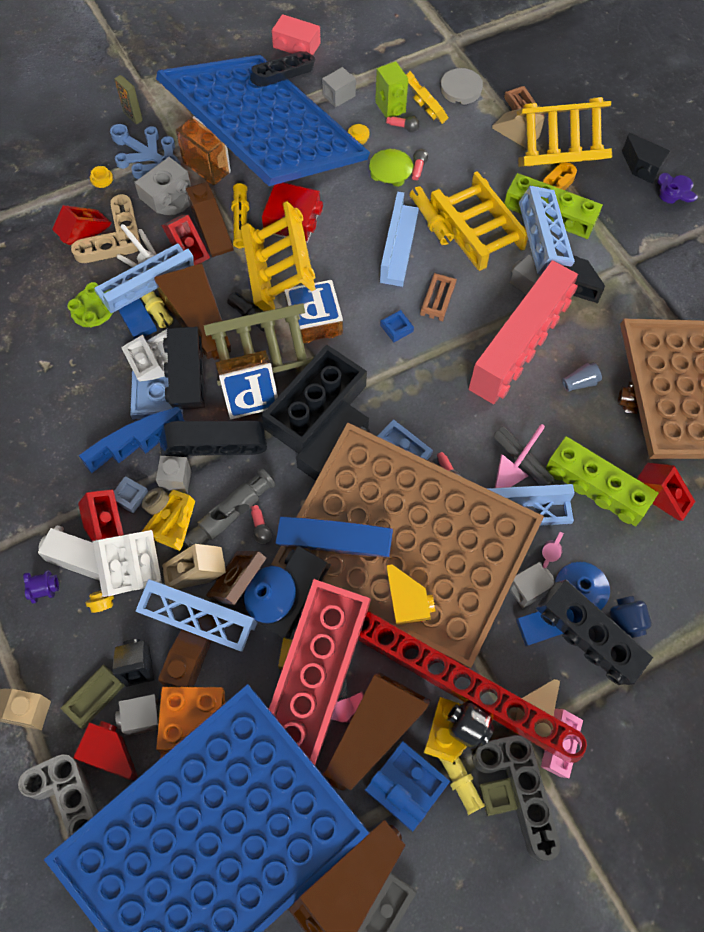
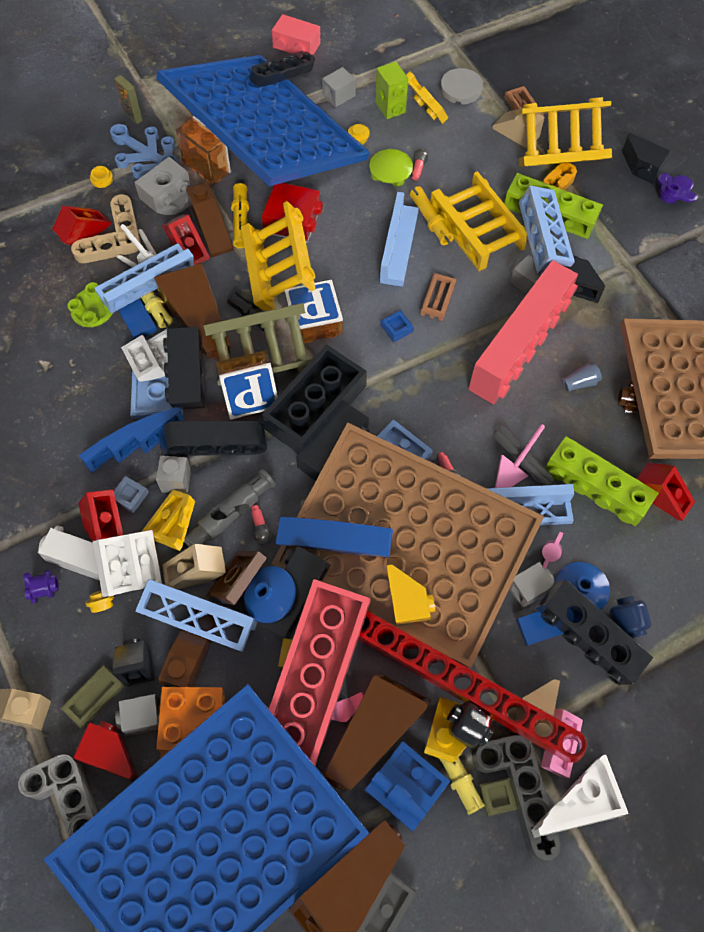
dark tan tile [142,488,169,515] -> none
piece [386,116,419,132] -> none
none -> white wing [532,755,629,838]

